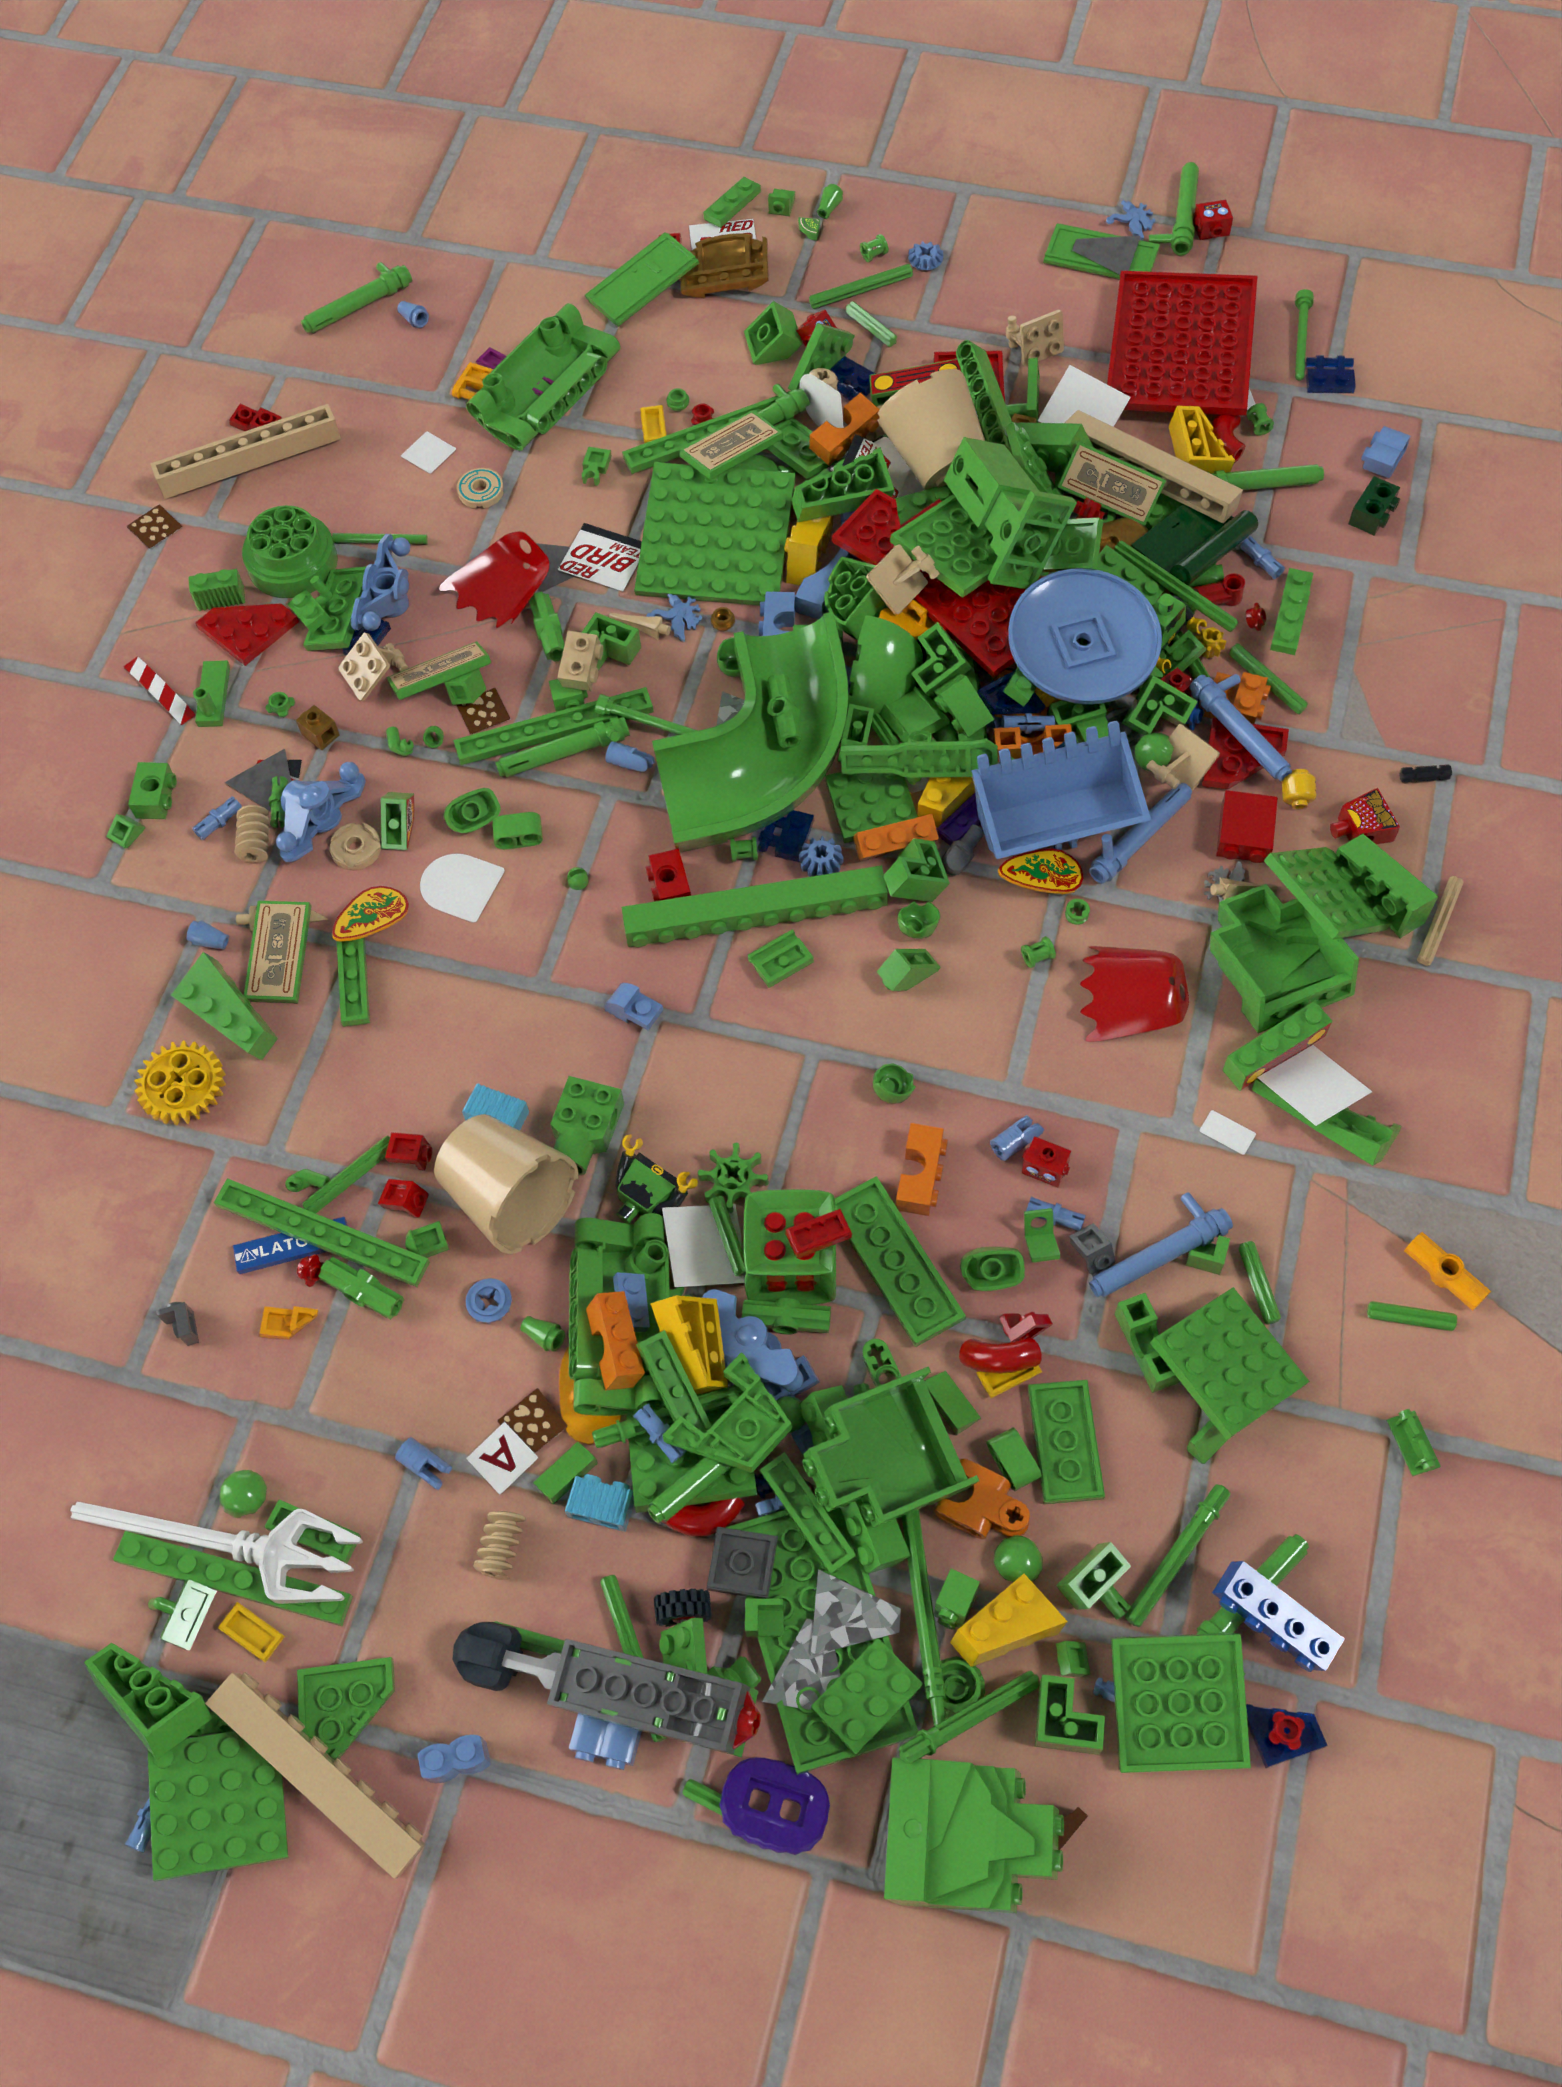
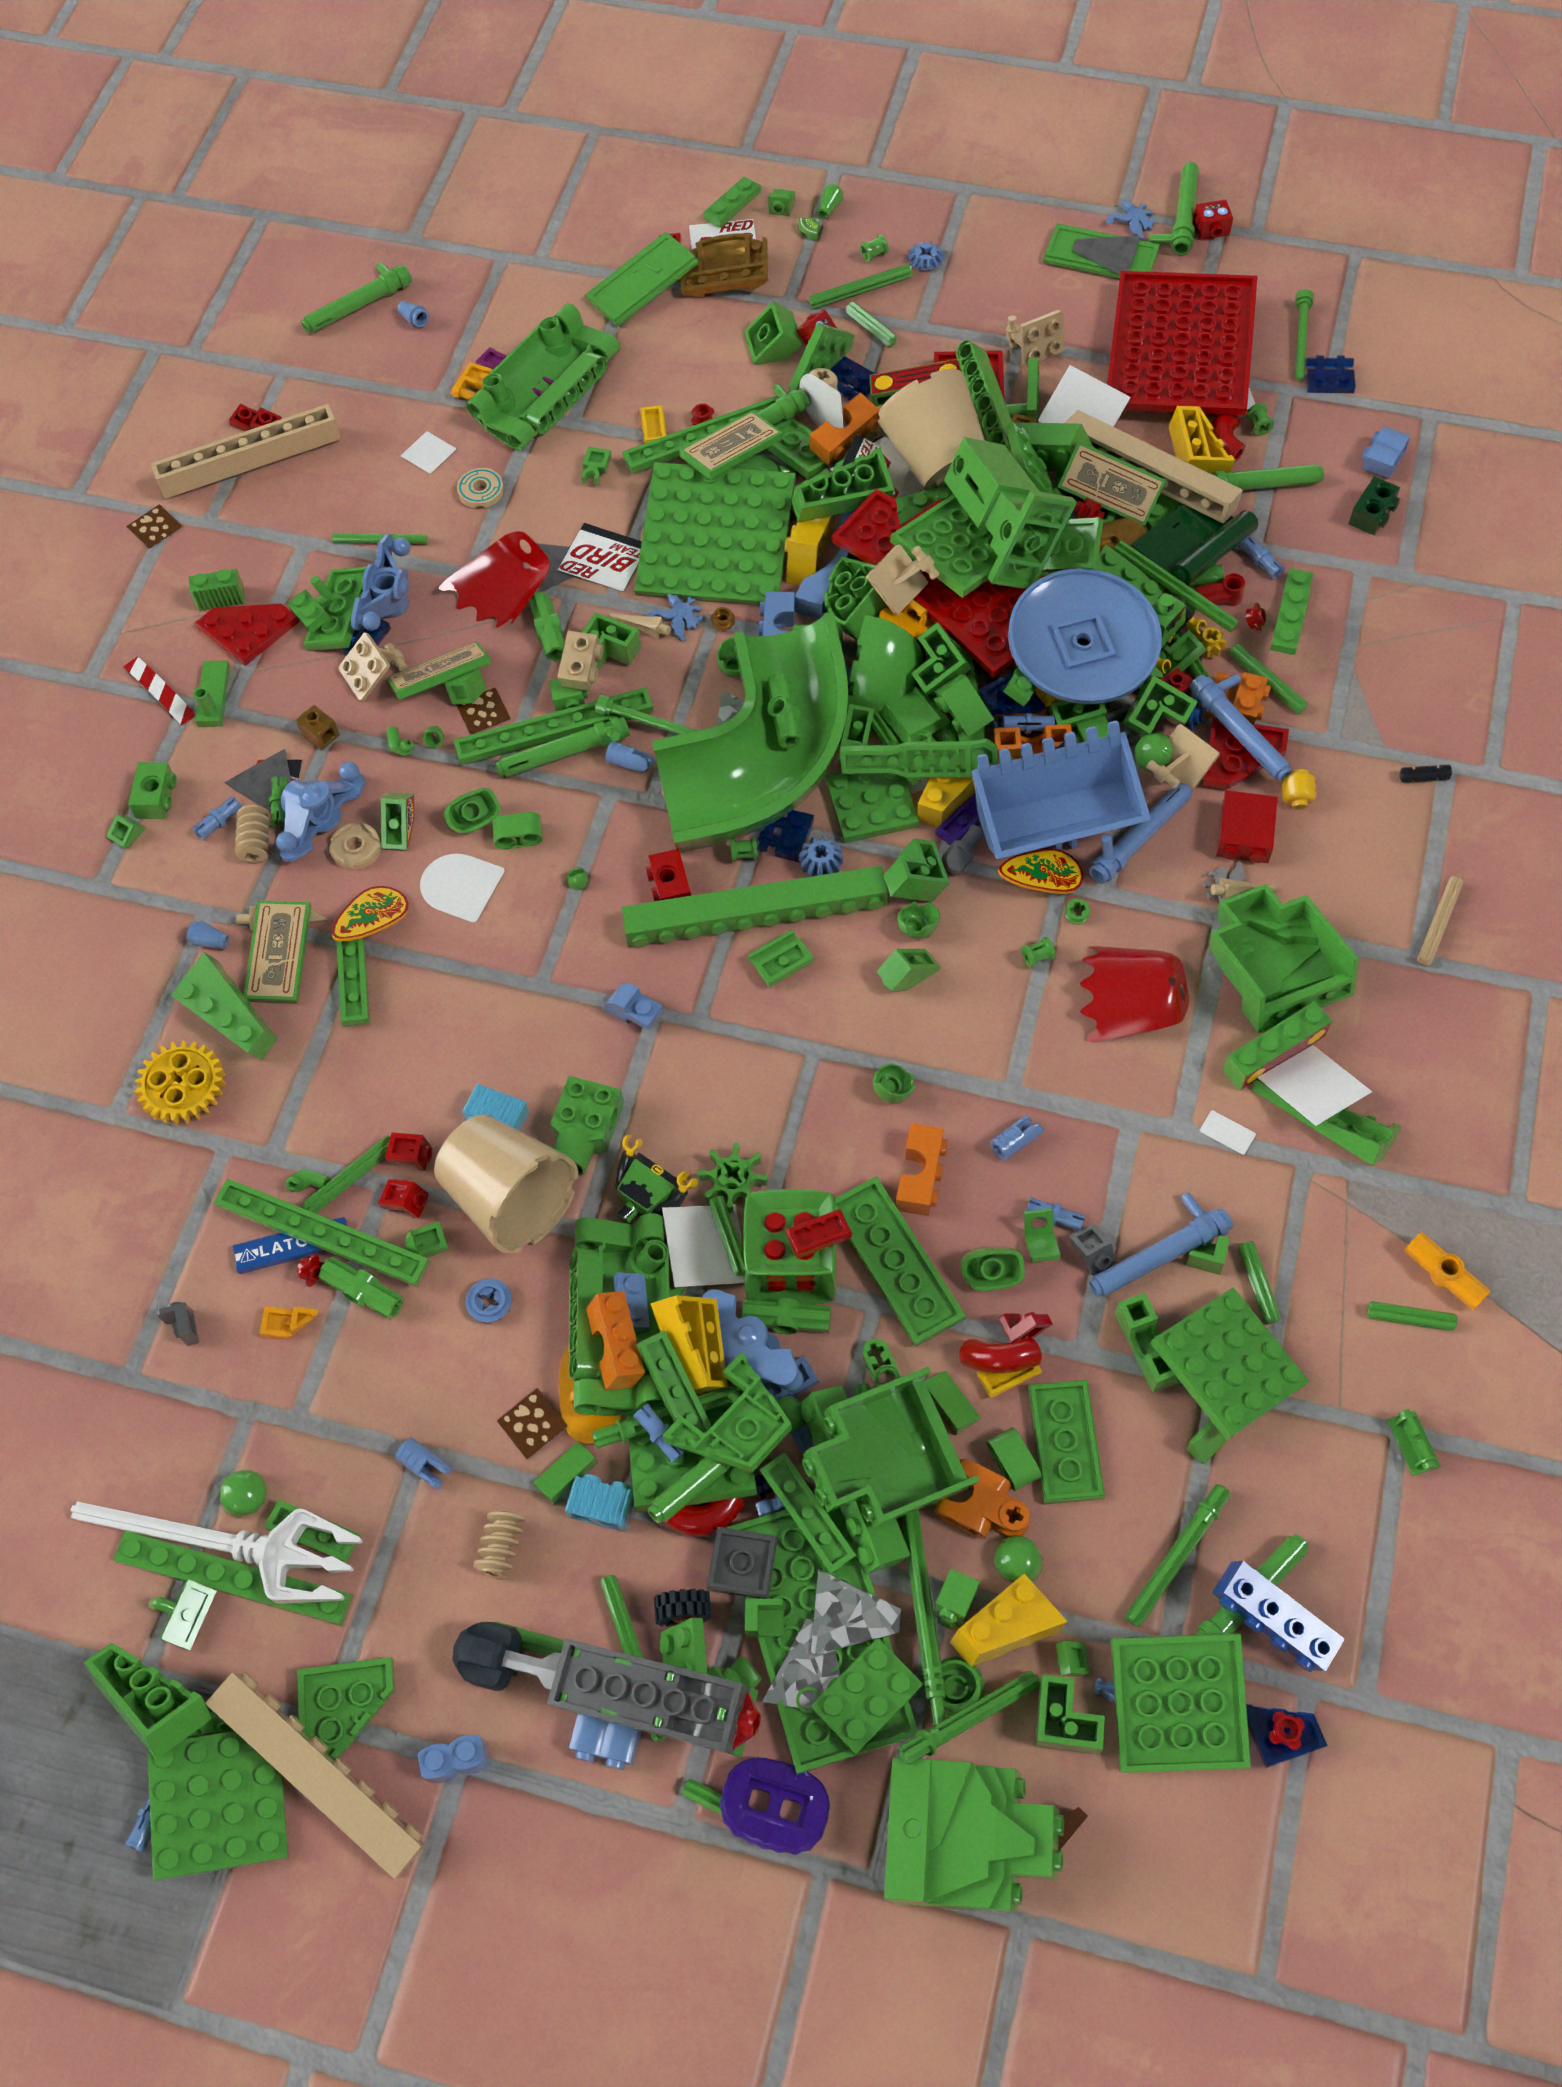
yellow tile [218,1602,285,1663] -> none
bright green wheel [242,505,338,598] -> none
bright green plate [266,692,295,717] -> none
white sticker [466,1422,538,1495] -> none
bright green cone [520,1316,565,1351] -> none
bright green plate [666,388,690,411] -> none
orange arch [853,814,939,862] -> none
red head [1022,1136,1071,1188] -> none
bright green brick [1056,1542,1131,1619] -> none
bright green plate [1264,847,1394,940] -> none
red torso [1330,788,1400,845] -> none
bright green wedge [1336,834,1438,938] -> none

